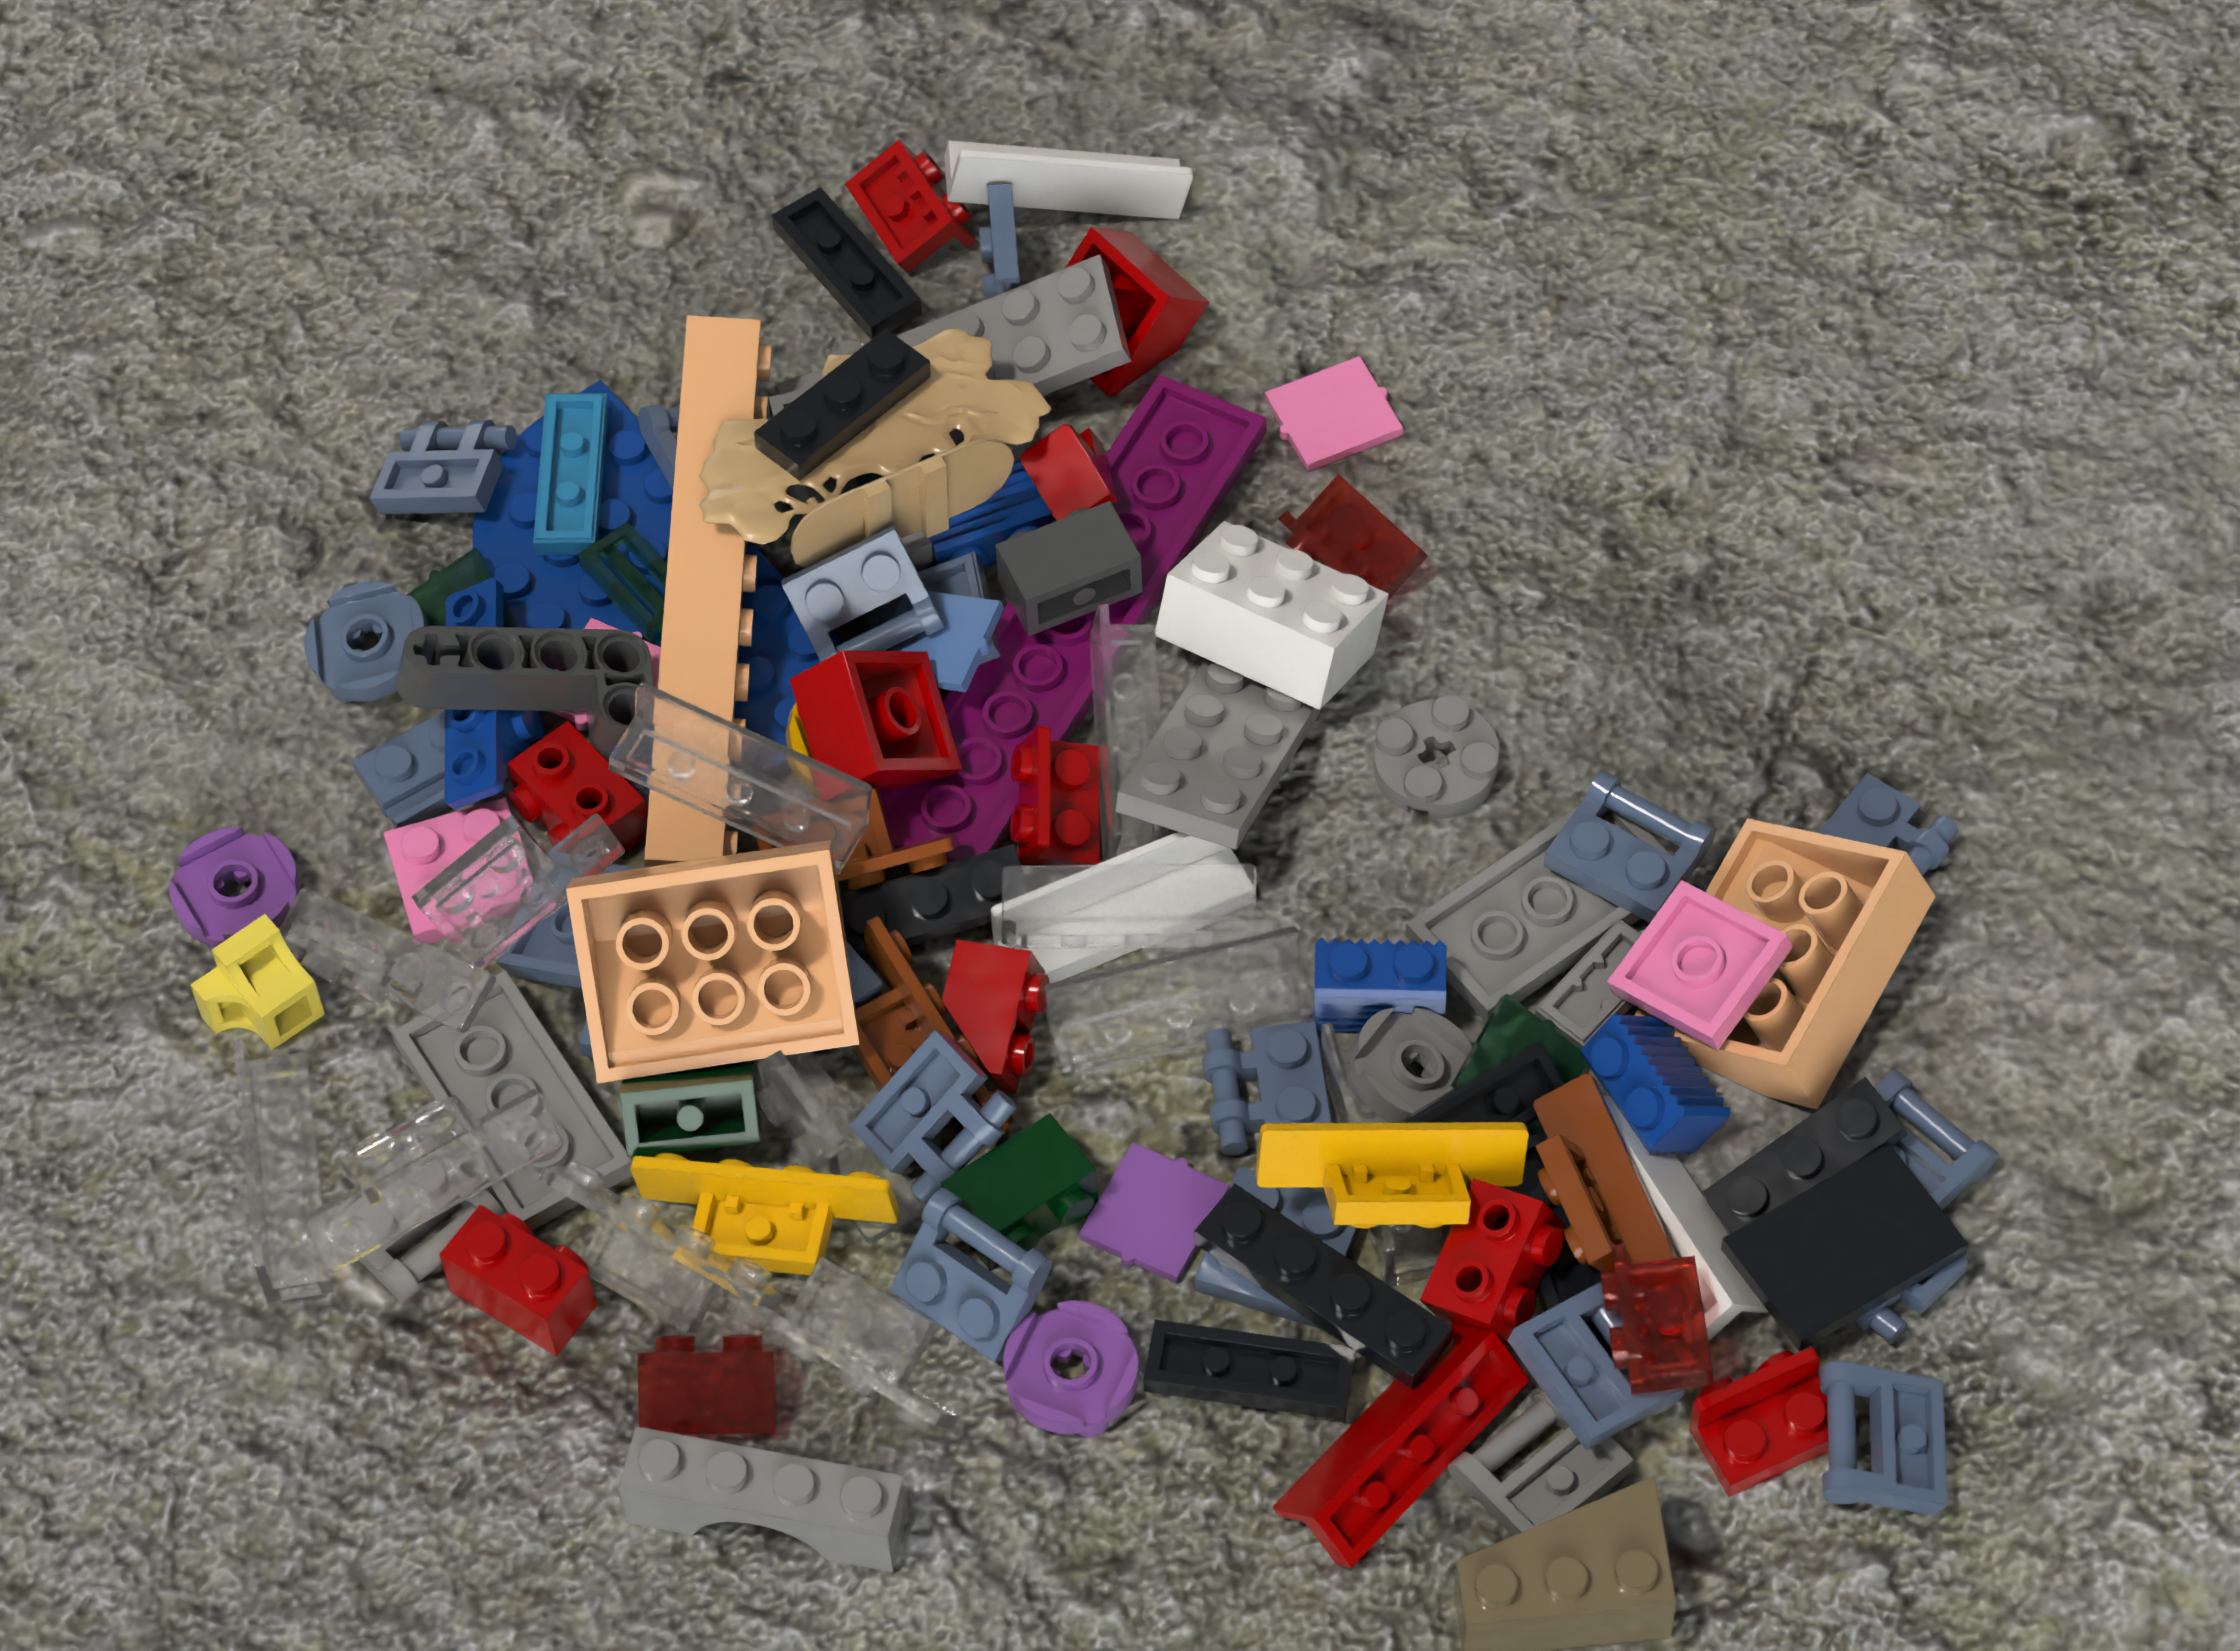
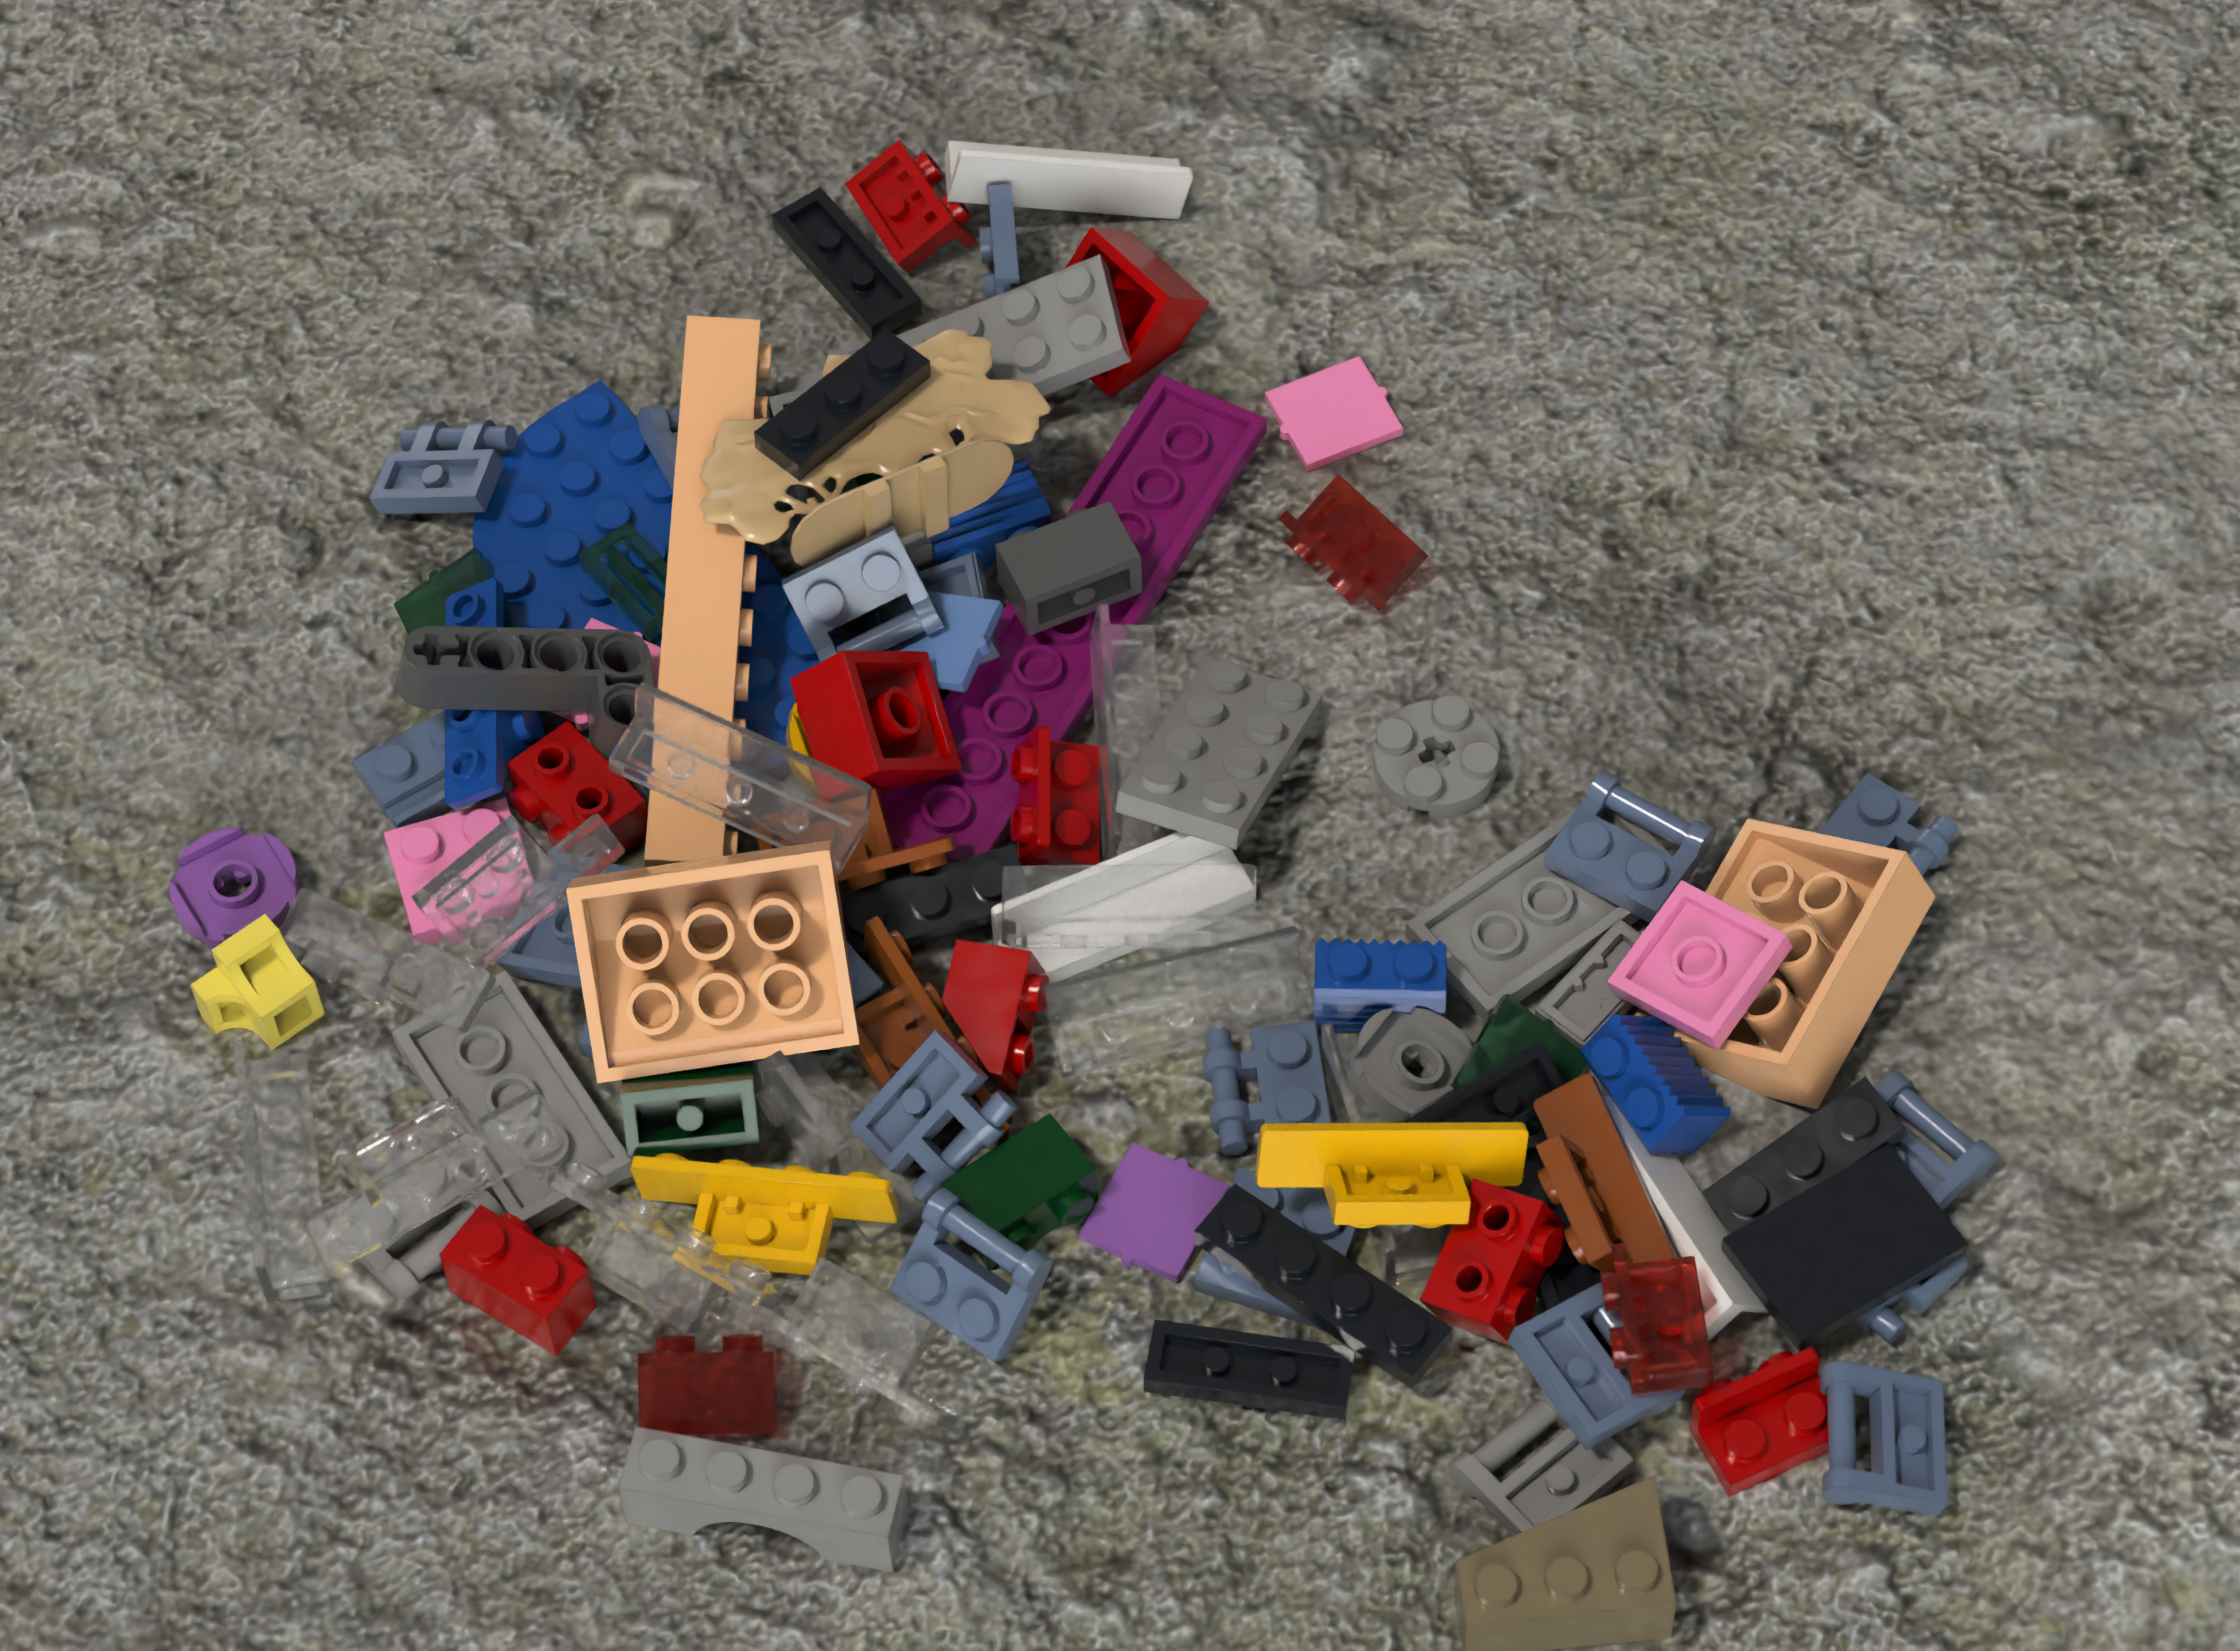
sand blue plate [304,581,430,703] -> none
dark azure tile [533,393,609,555] -> none
medium lavender plate [1003,1300,1139,1437] -> none
red slope [1020,424,1117,521] -> none
white brick [1154,521,1389,710] -> none
red panel [1273,1324,1530,1568] -> none

